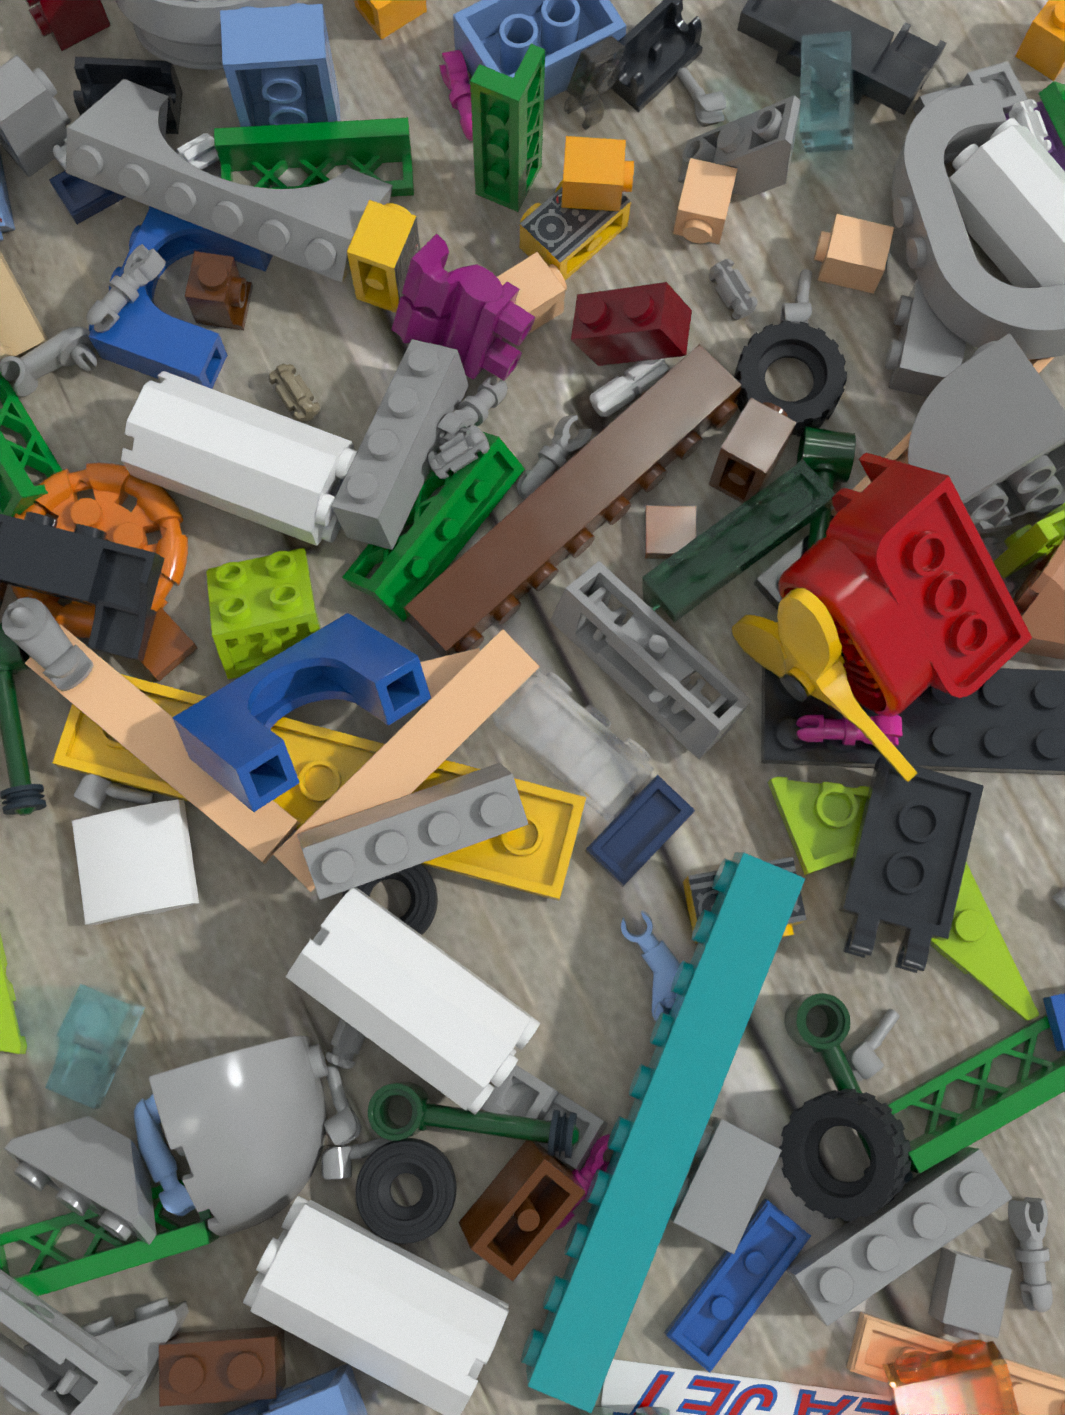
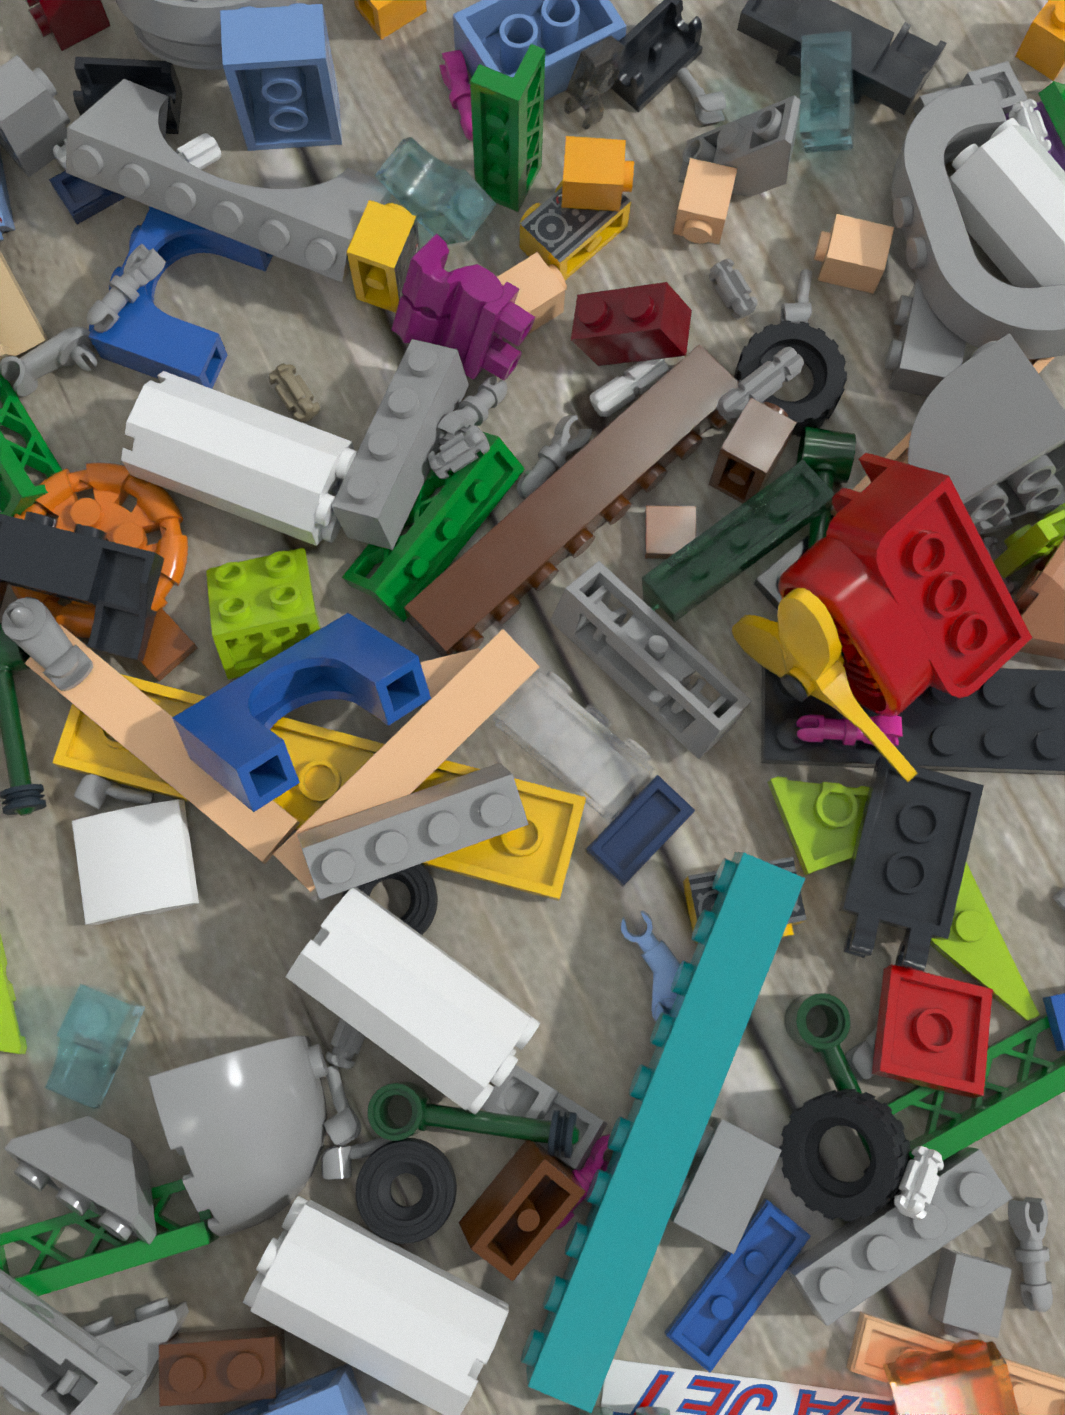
light blue arm [134,1094,195,1216] -> none
reddish brown brick [185,251,253,330] -> none
green fence [214,117,414,197] -> none
none -> clear light blue arch [375,137,497,245]
none -> light grey axle [716,347,804,424]
none -> red plate [872,964,993,1099]
none -> white piece [894,1146,944,1220]

